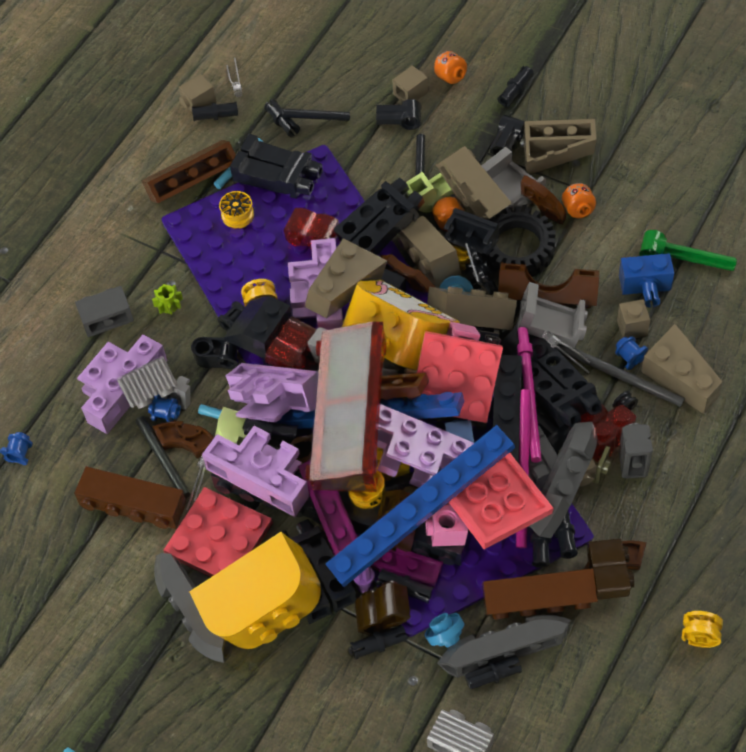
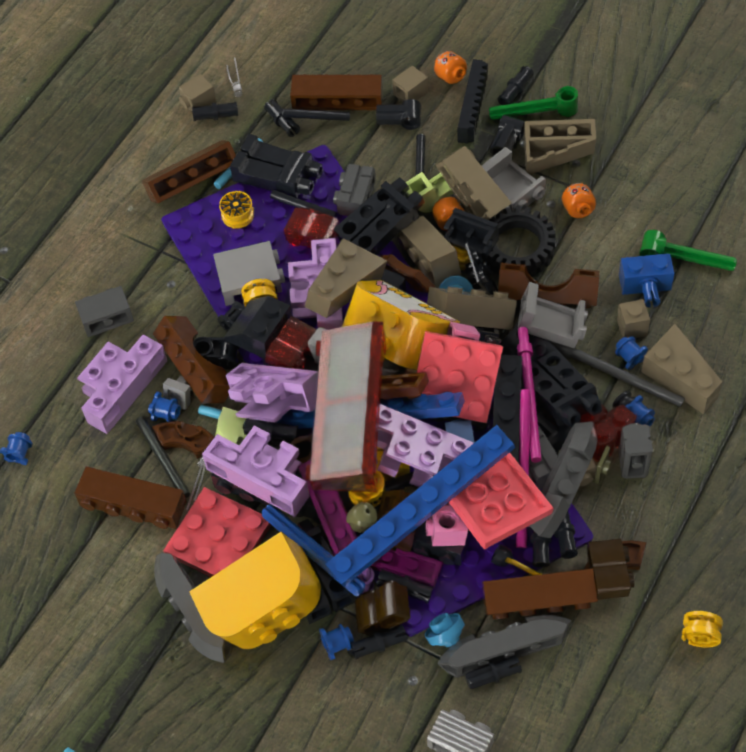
light grey brick [117,356,178,409] -> none
lime gear [152,284,183,314] -> none
reddish brown tile [521,175,567,225] -> none
piece [542,331,590,373] -> none
none -> reddish brown arch [153,316,230,403]
none -> light grey panel [213,241,285,306]
none -> blue axle [262,504,366,596]
none -> black bar [270,190,337,221]
none -> reddish brown brick [290,74,383,110]
none -> blue brick [319,624,354,660]
none -> dark grey brick [333,164,376,216]
none -> olive piece [346,502,377,533]
none -> black gear [457,59,488,144]
none -> green axle [489,86,578,120]
none -> black hinge [490,543,541,575]
none -> blue brick [622,395,655,427]

